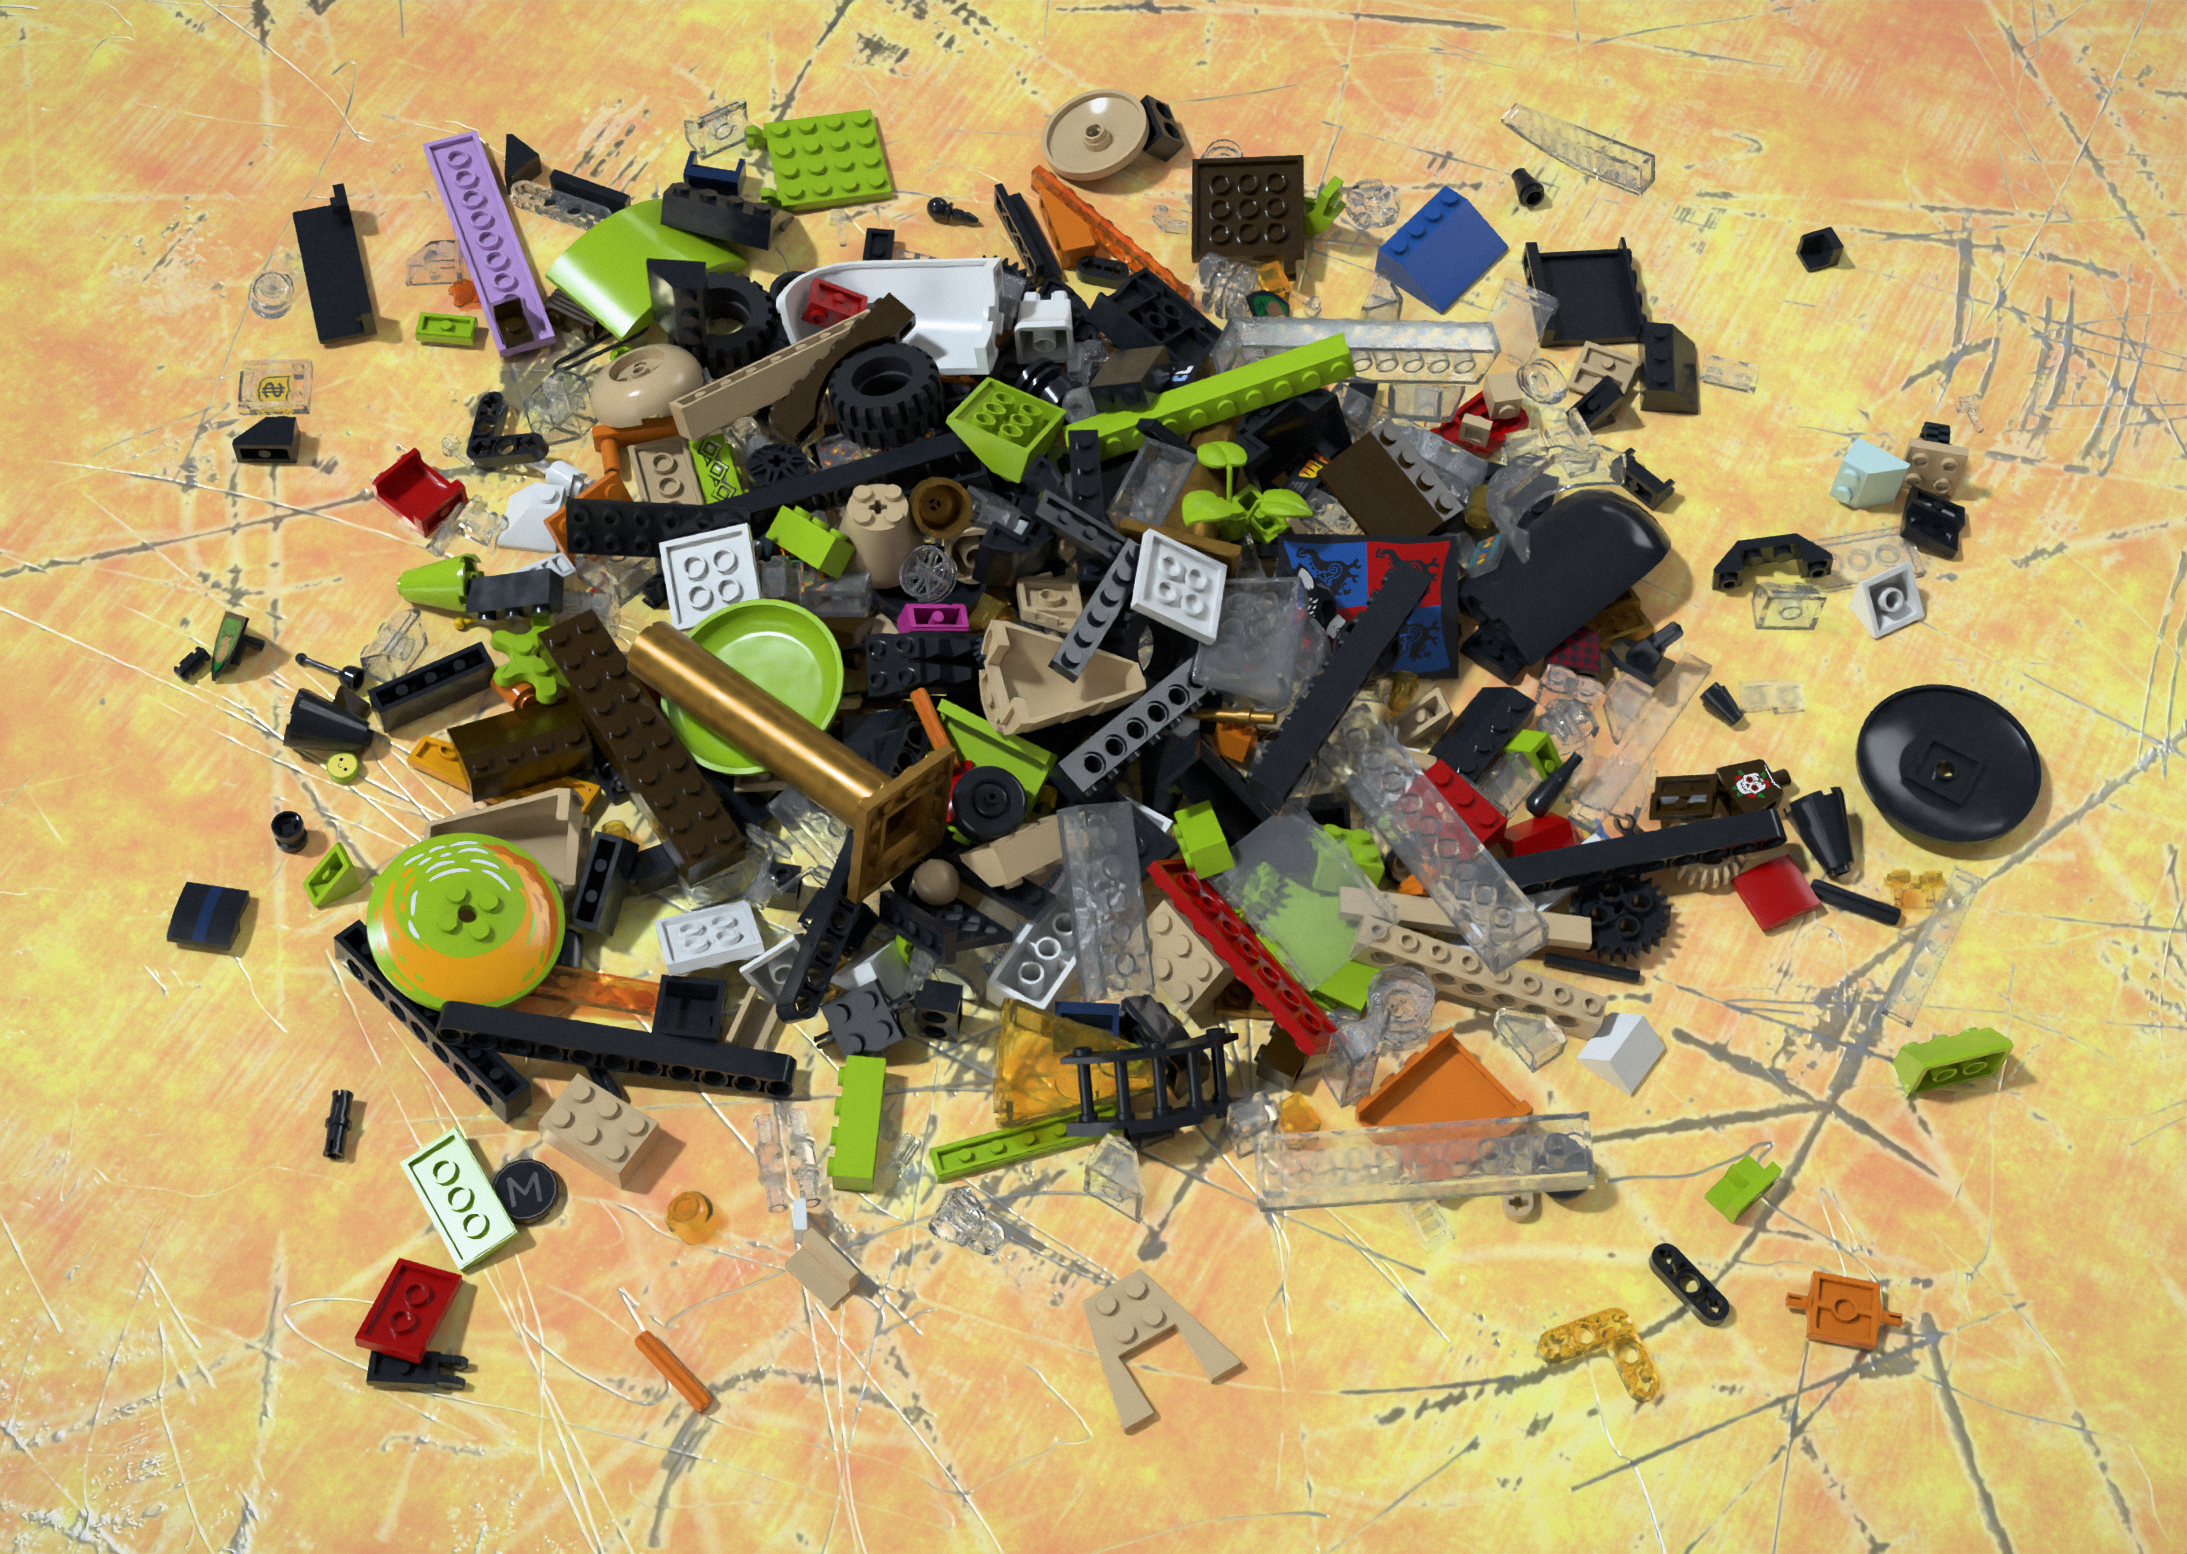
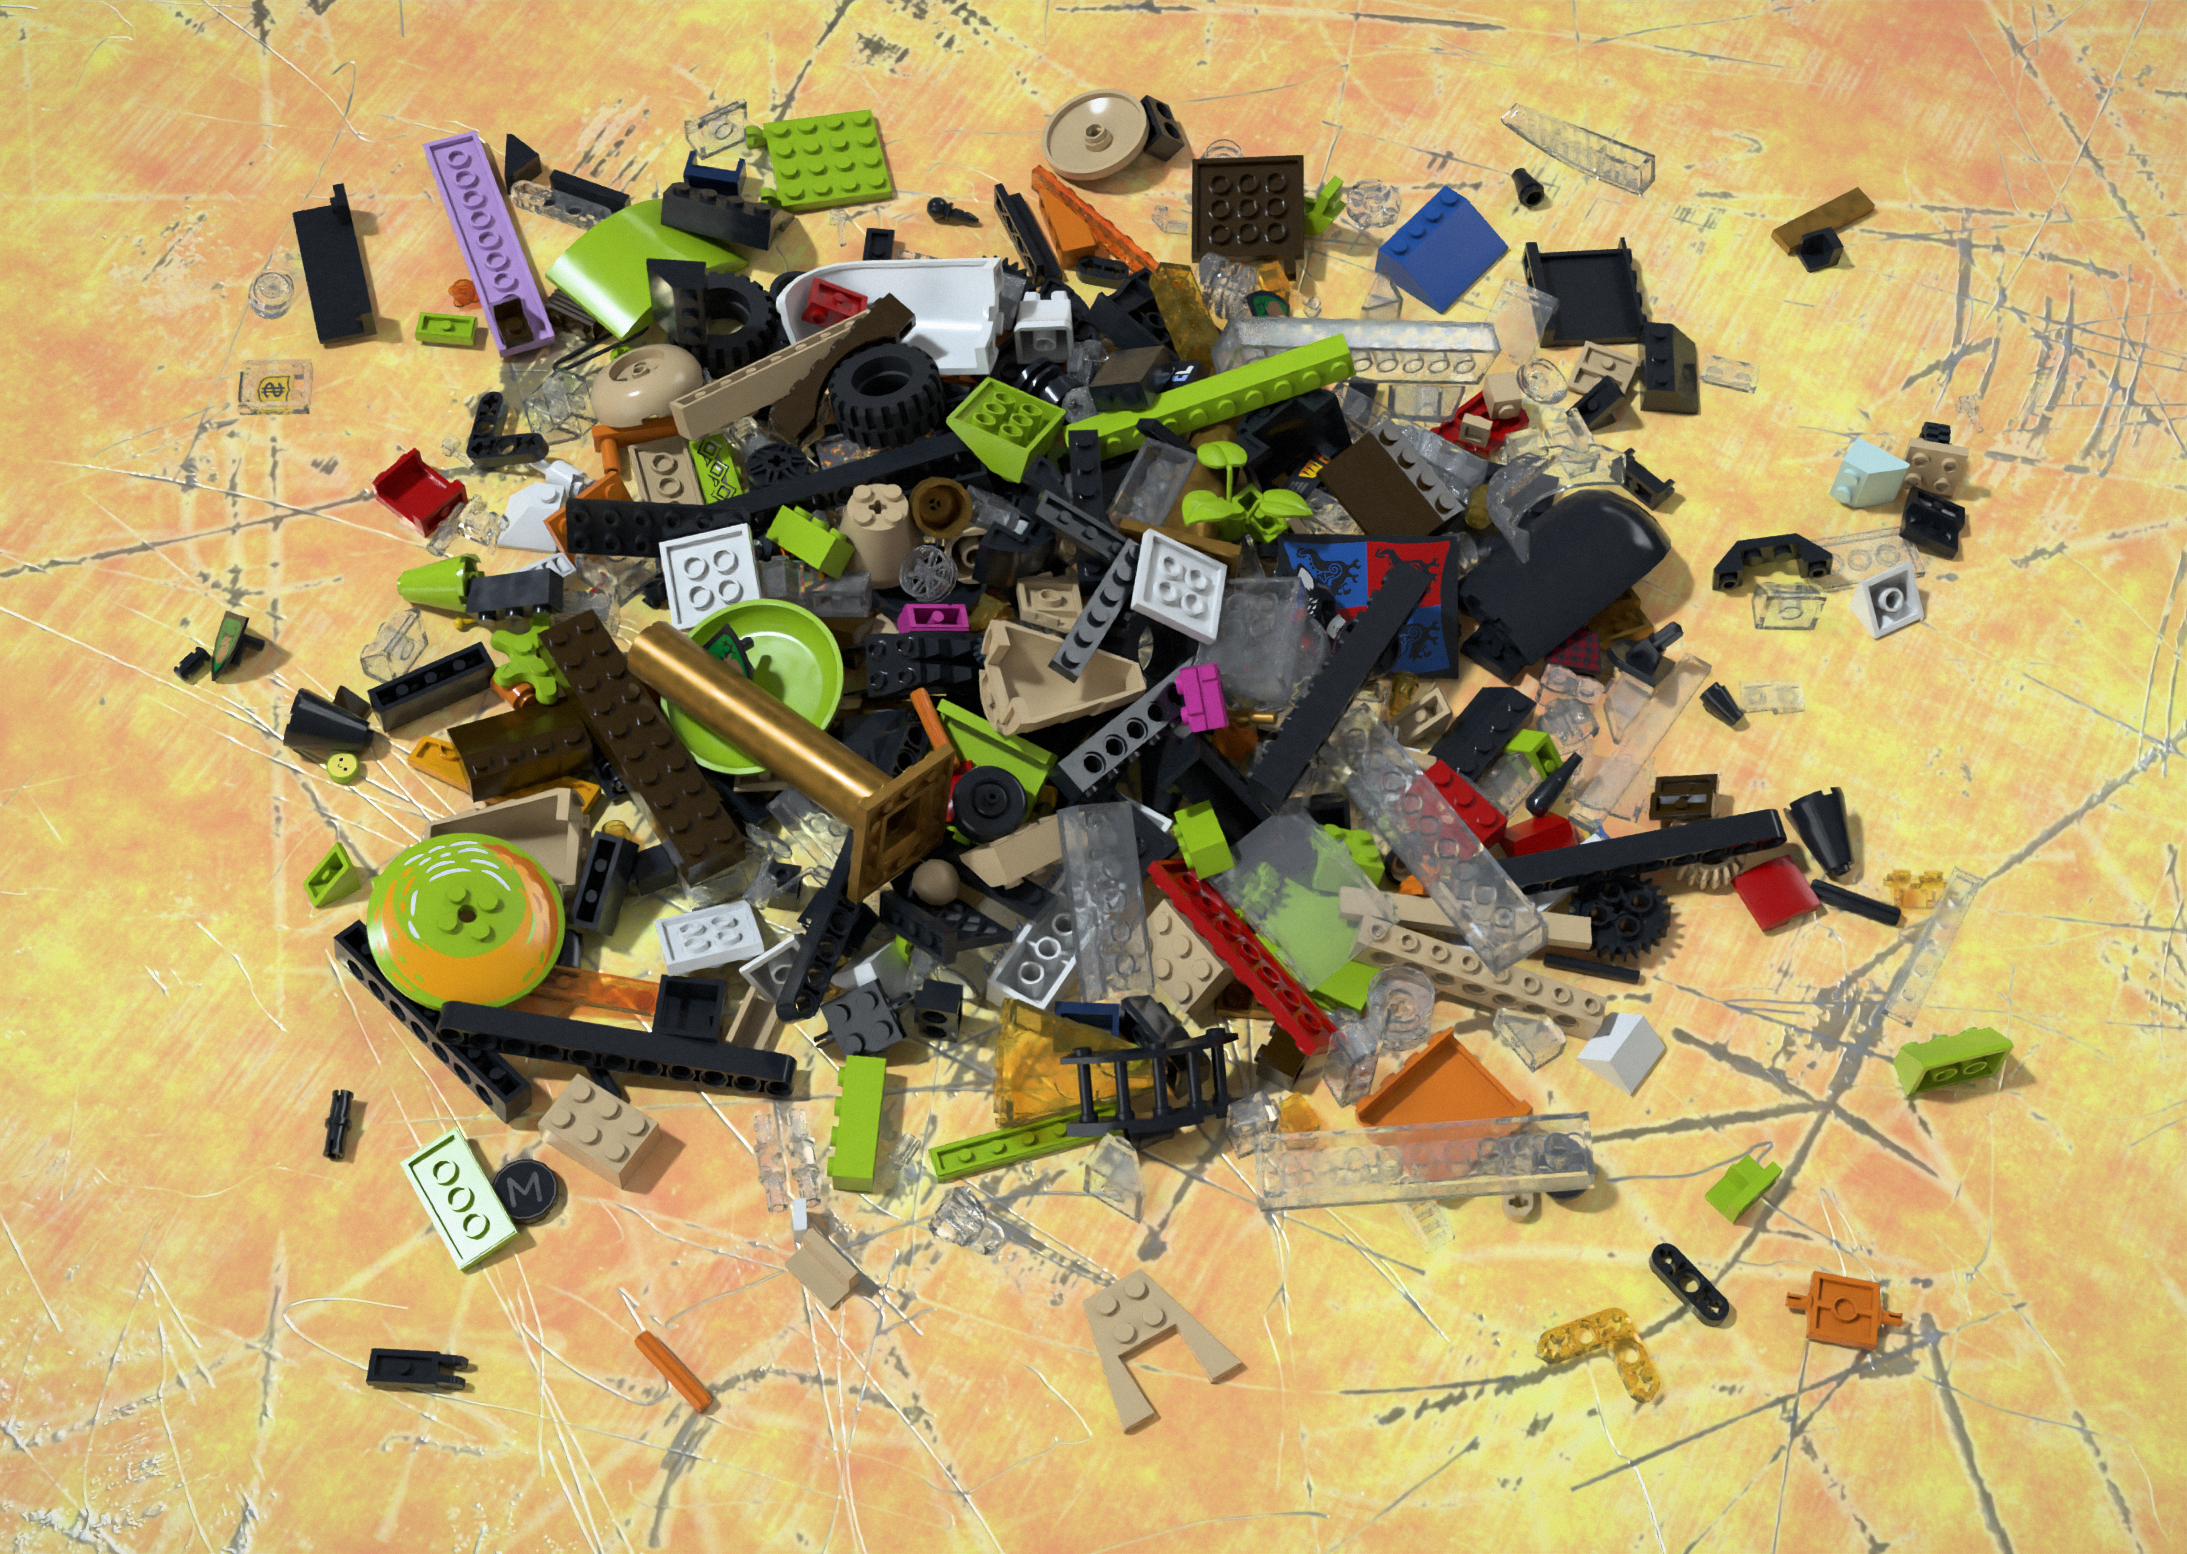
black slope [166,882,250,951] -> none
black slope [232,416,301,463] -> none
black wheel [271,811,308,854] -> none
black hinge [295,653,365,692] -> none
red plate [354,1258,463,1364] -> none
clear slope [405,239,464,286] -> none
clear yellow hair [664,1191,719,1245] -> none
clear tile [1467,531,1509,578] -> none
black hand [1613,813,1636,836] -> none
dark brown torso [1714,759,1791,816] -> none
black dish [1855,684,2041,846] -> none
none -> shield [702,623,755,682]
none -> clear yellow brick [1148,262,1224,367]
none -> dark pink brick [1175,662,1229,732]
none -> pearl gold tile [1771,187,1875,254]

